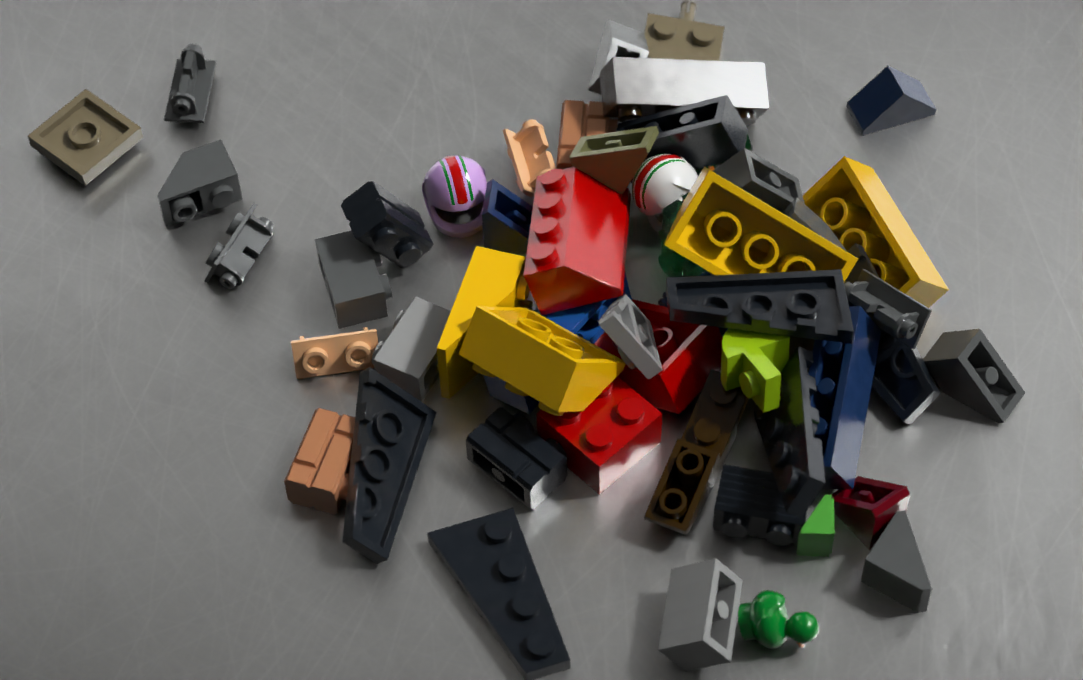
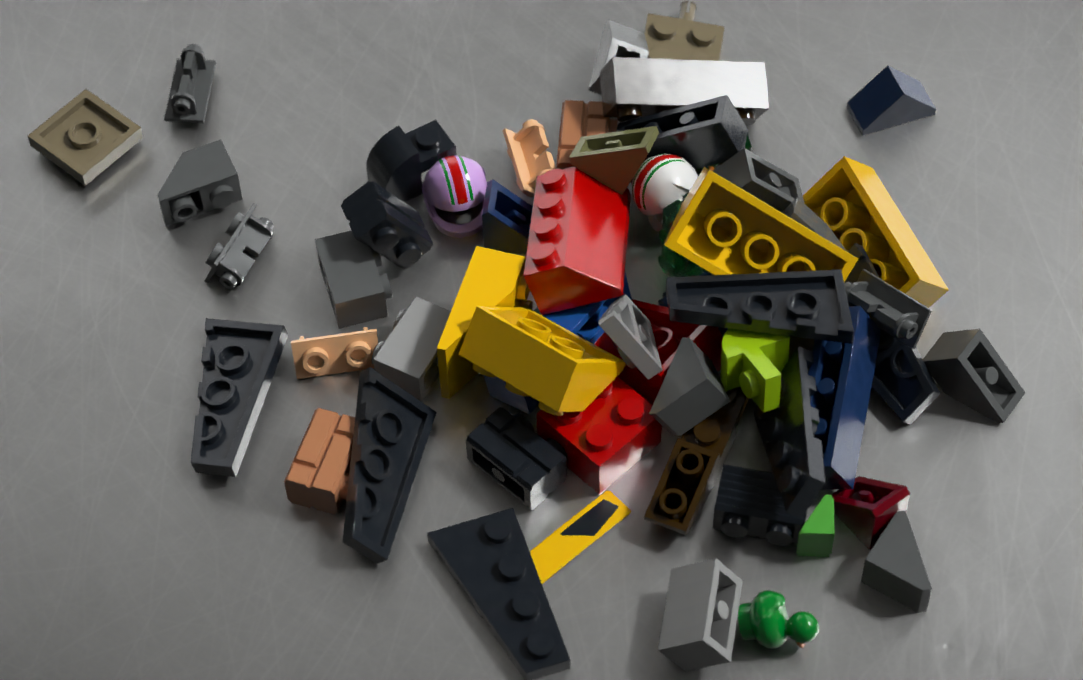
none -> black wing [191,318,288,477]
none -> black brick [366,120,457,203]
none -> yellow sticker [530,491,631,584]
none -> dark grey slope [649,337,730,437]

